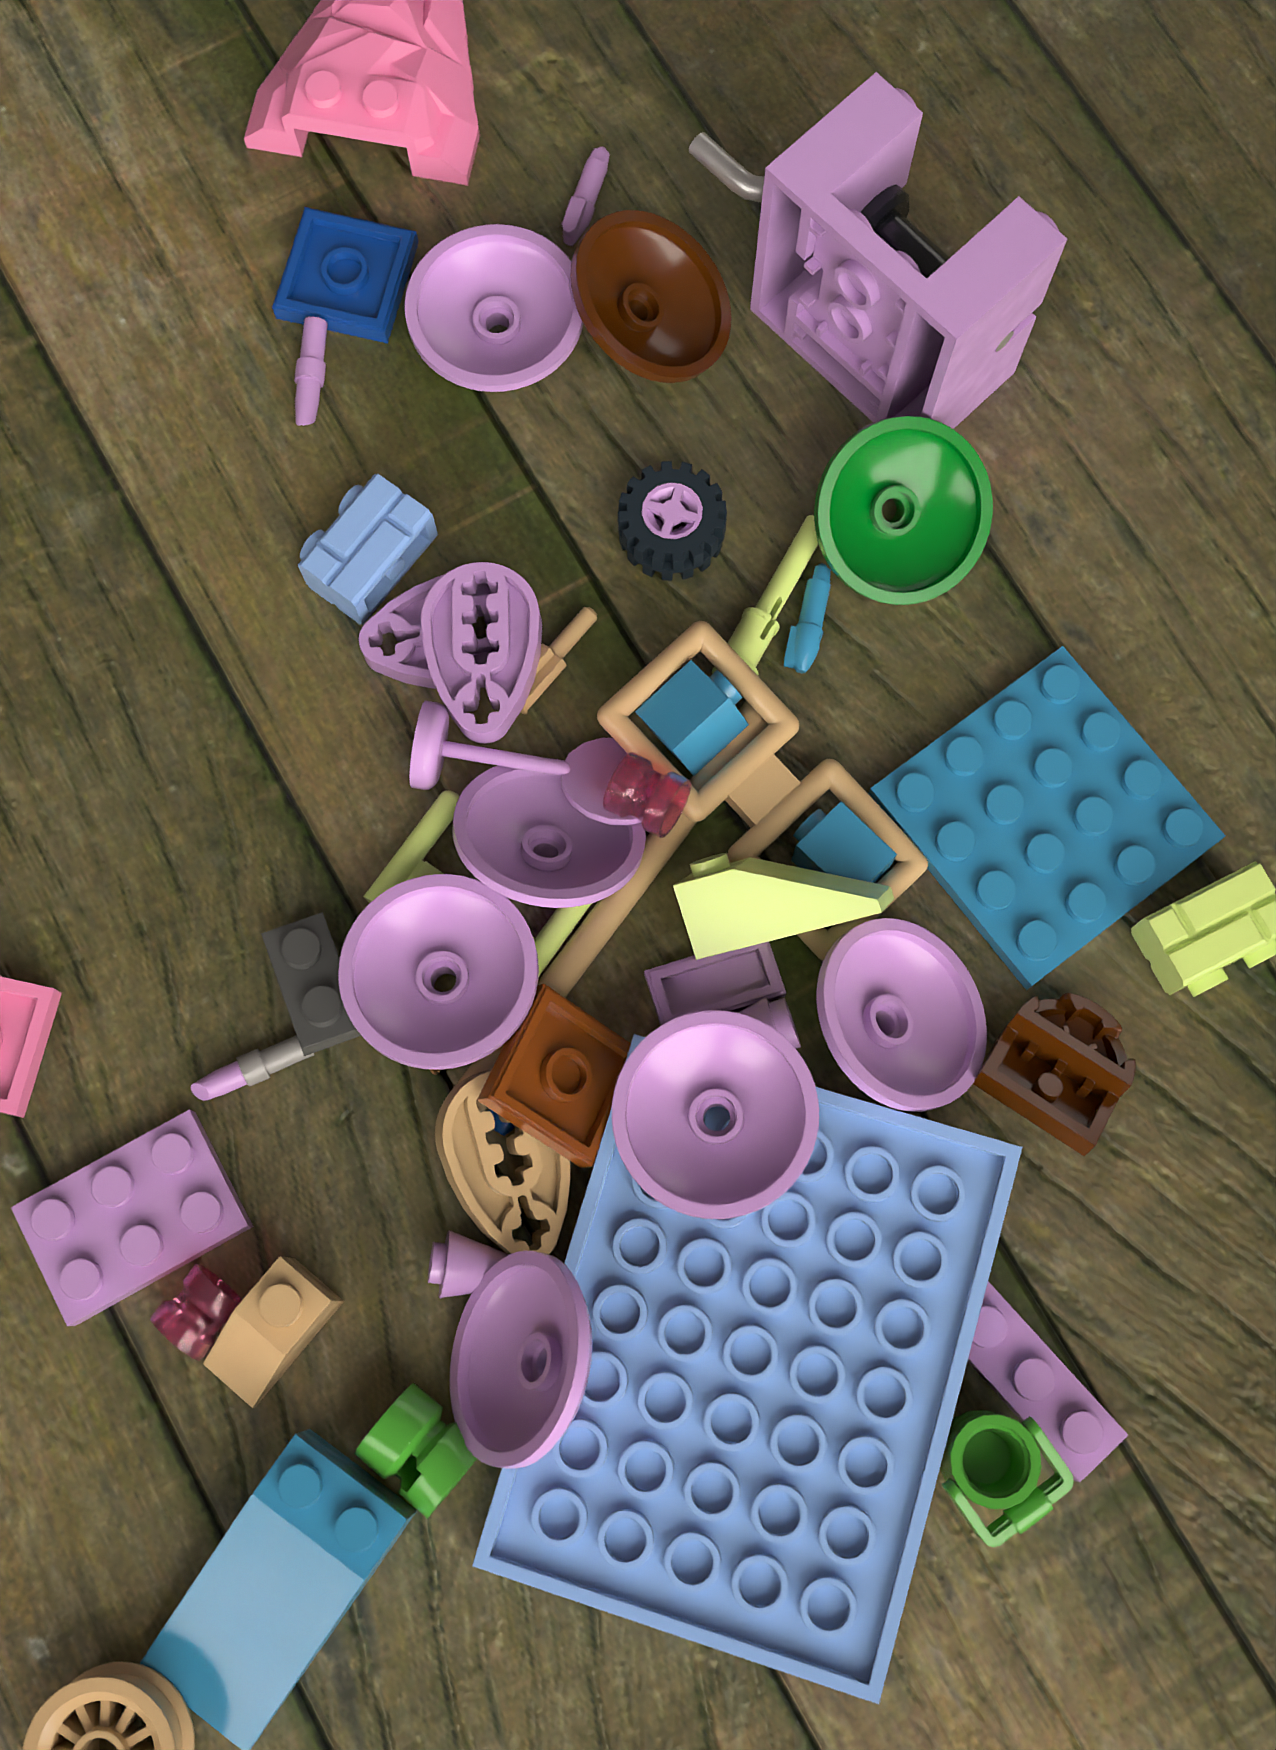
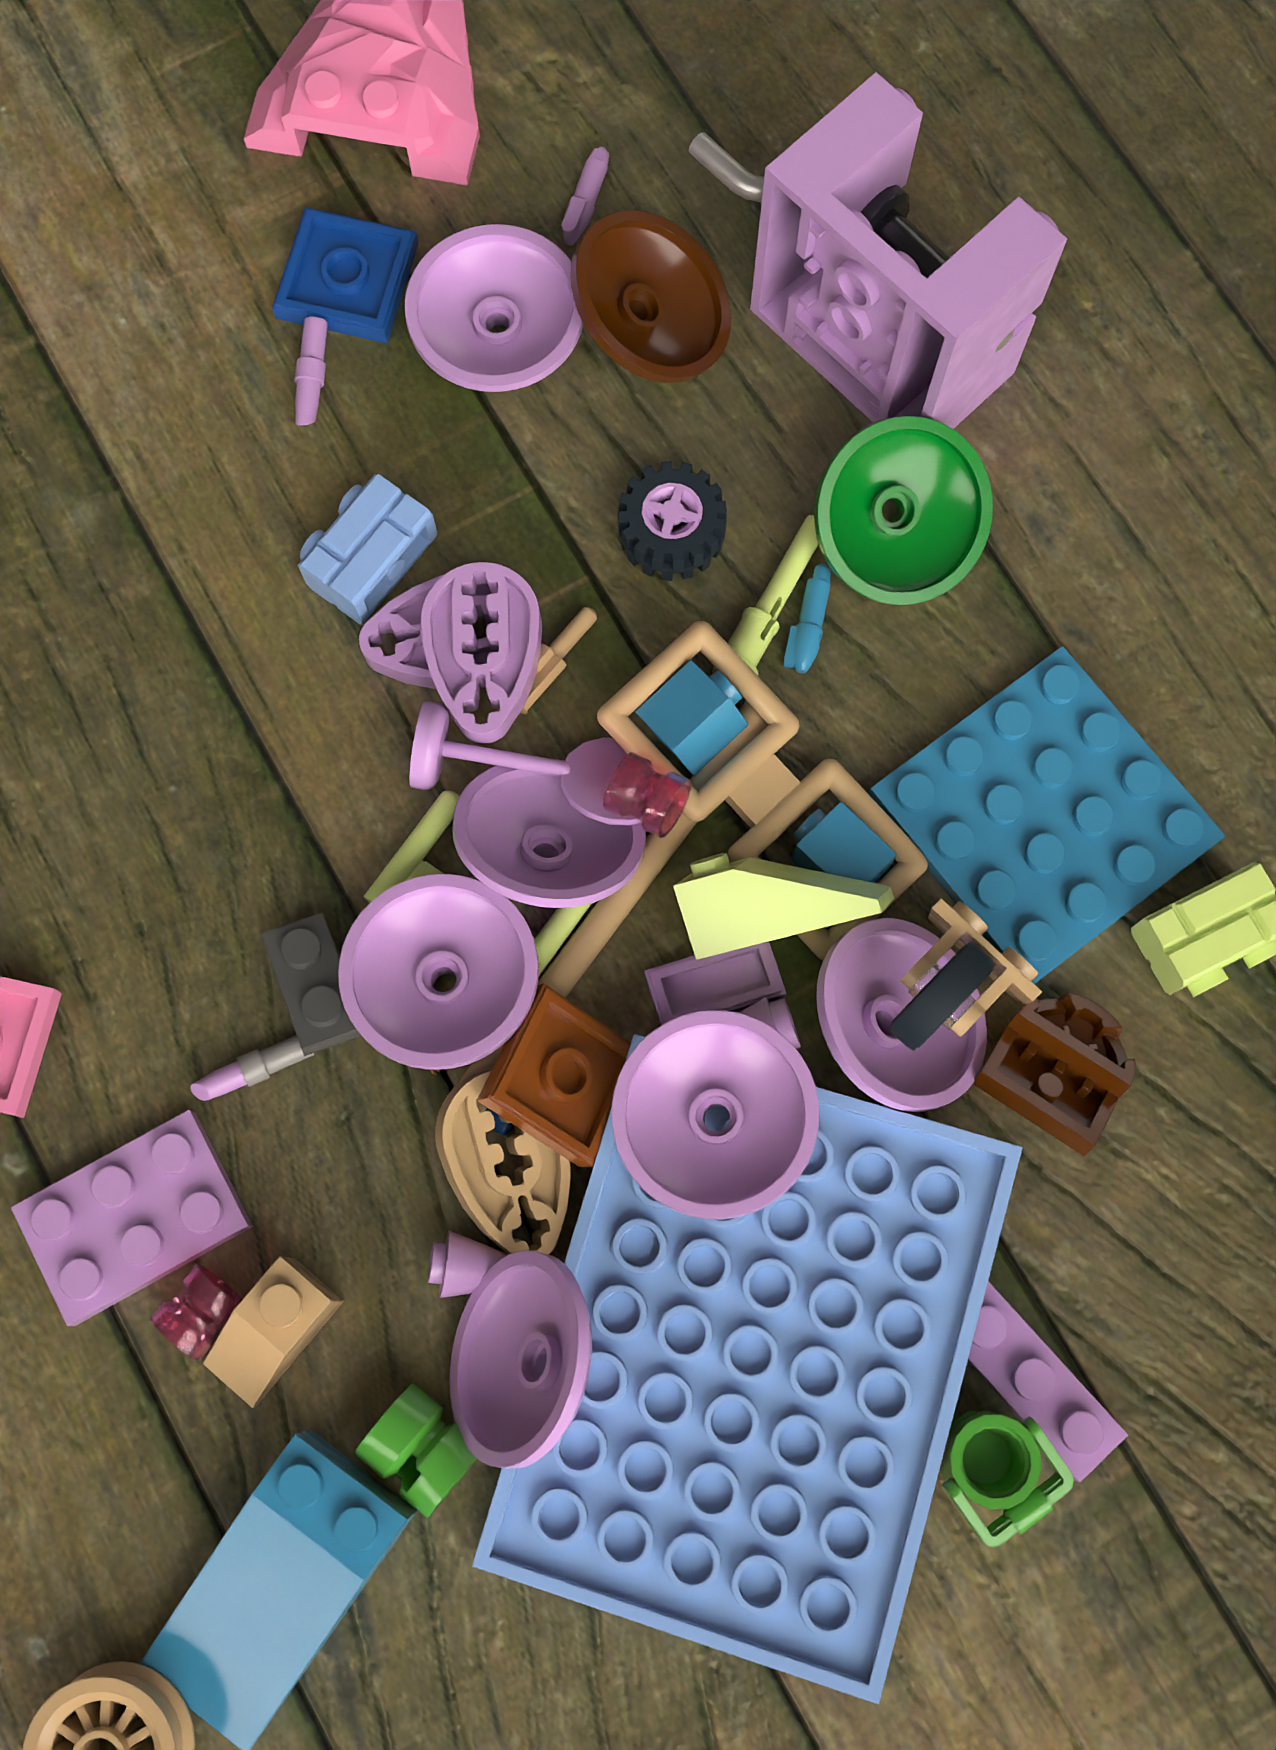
none -> plate [889,899,1042,1051]

